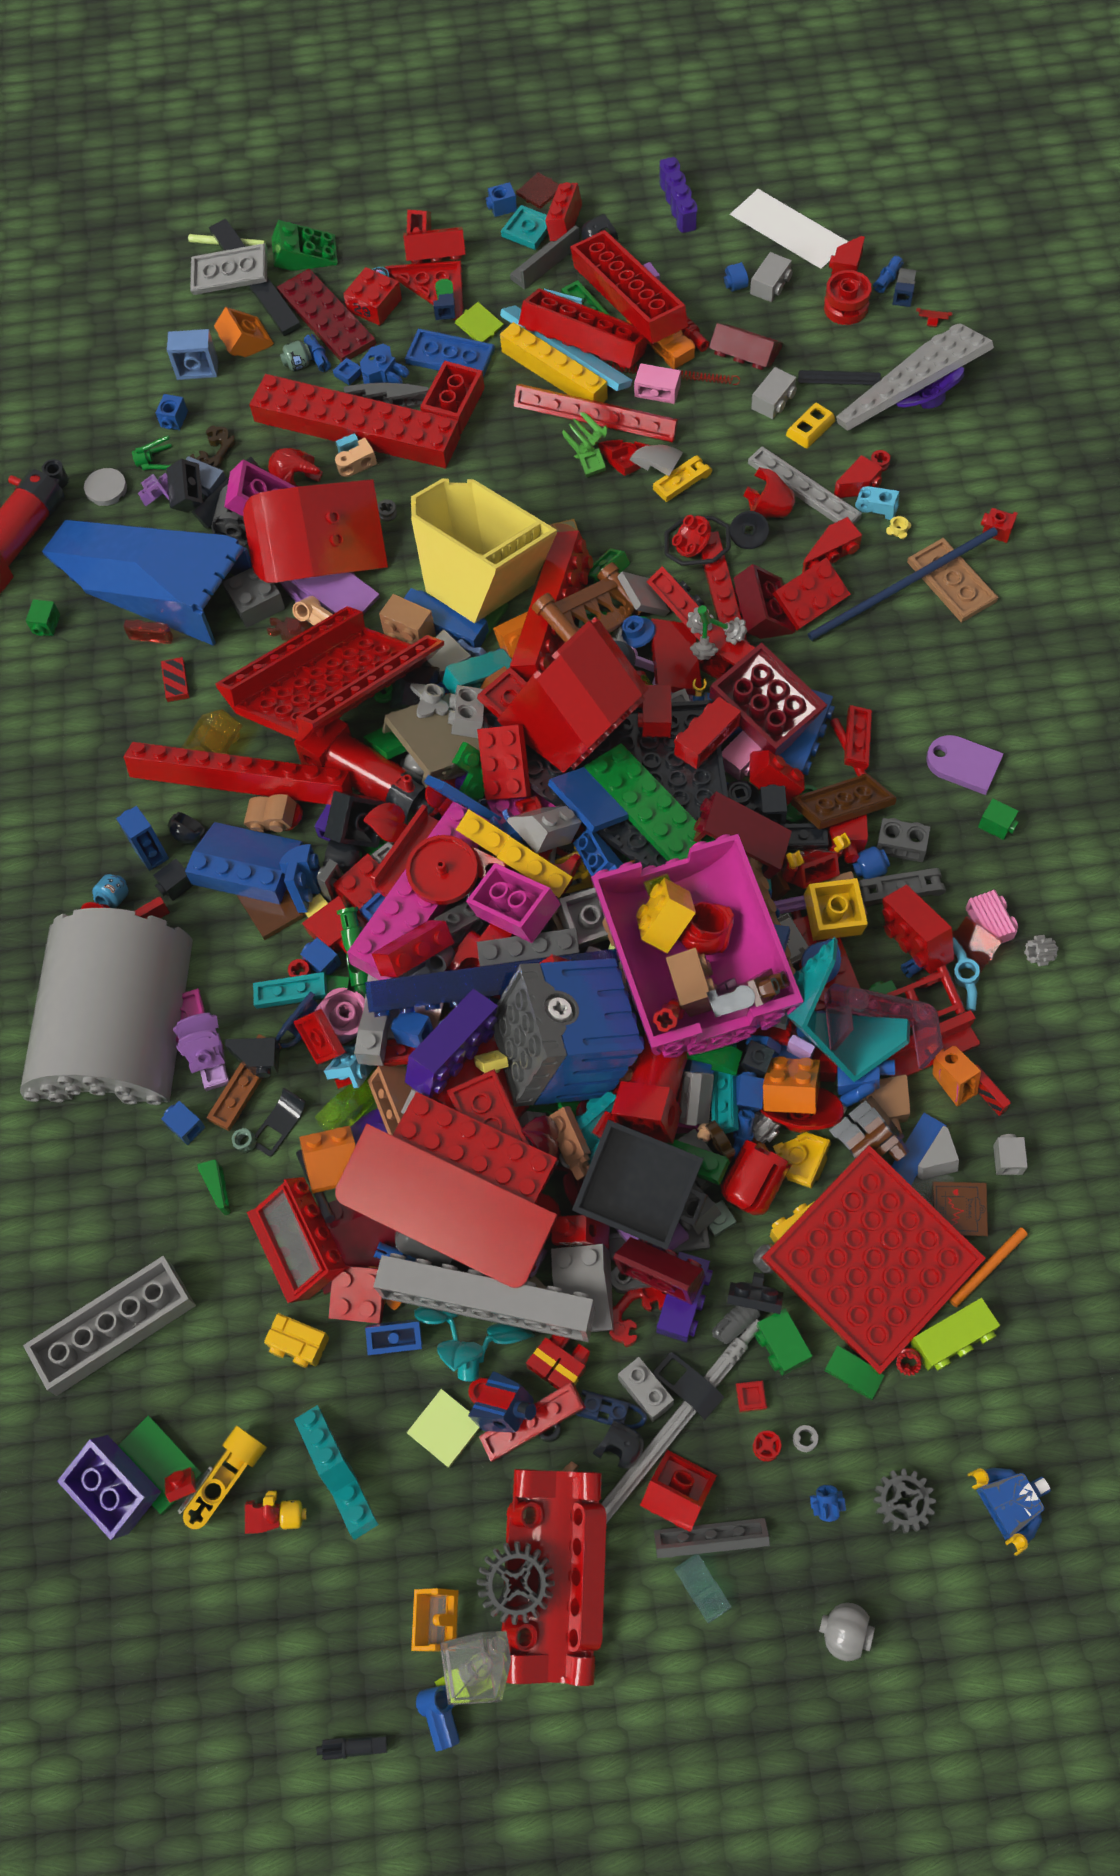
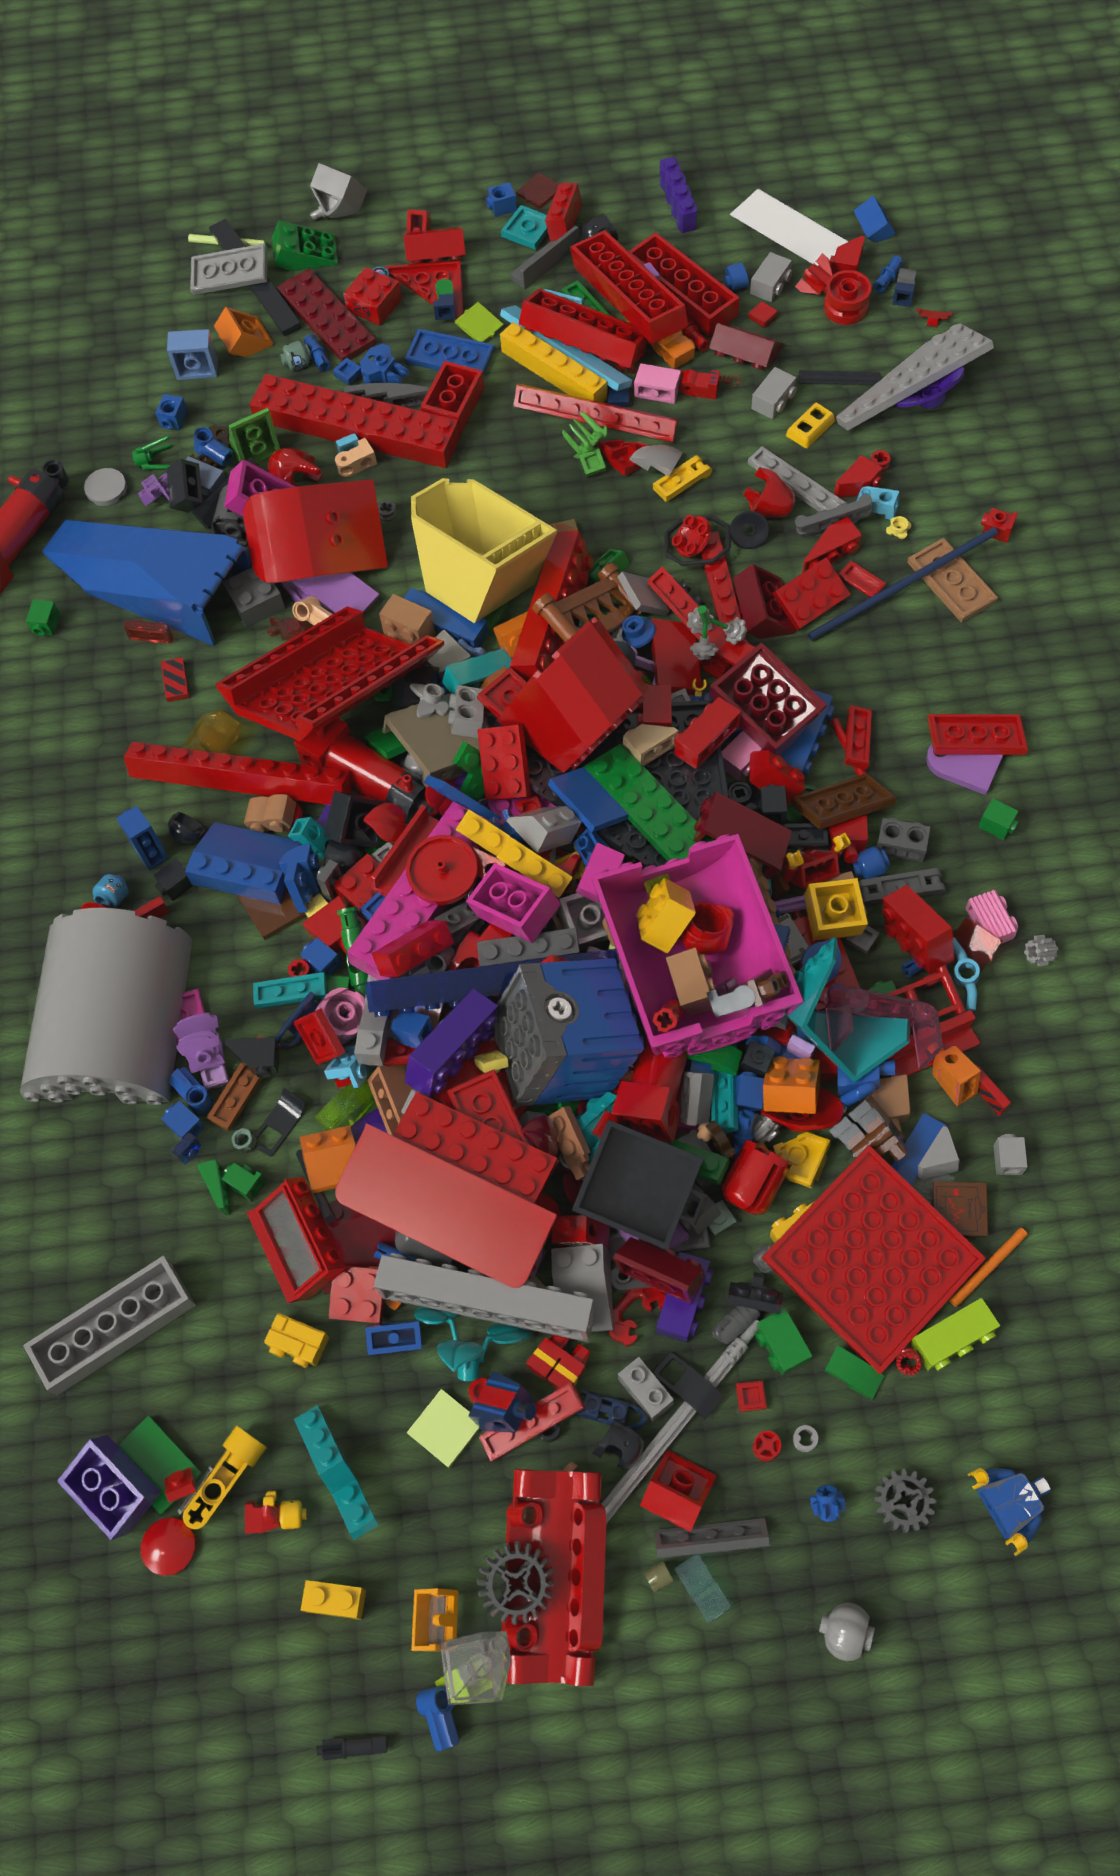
none -> red dish [141,1517,197,1576]
none -> blue piece [168,1067,214,1115]
none -> clear blue plate [172,1132,202,1164]
none -> blue piece [194,427,234,466]
none -> green brick [222,1163,266,1202]
none -> bright green slope [229,408,280,464]
none -> teal leg [288,817,330,859]
none -> yellow brick [301,1580,366,1620]
none -> light grey piece [310,163,368,220]
none -> dark pink brick [575,843,625,903]
none -> dark blue tile [607,387,629,407]
none -> tan slope [623,724,678,766]
none -> red brick [628,232,739,337]
none -> olive hose [644,1561,674,1592]
none -> red leg [679,369,720,400]
none -> red tile [748,301,777,328]
none -> red brick [795,253,833,295]
none -> dark grey plate [795,494,873,537]
none -> red tile [838,561,886,598]
none -> dark grey plate [845,926,880,955]
none -> blue brick [854,195,896,242]
none -> red tile [927,714,1028,755]

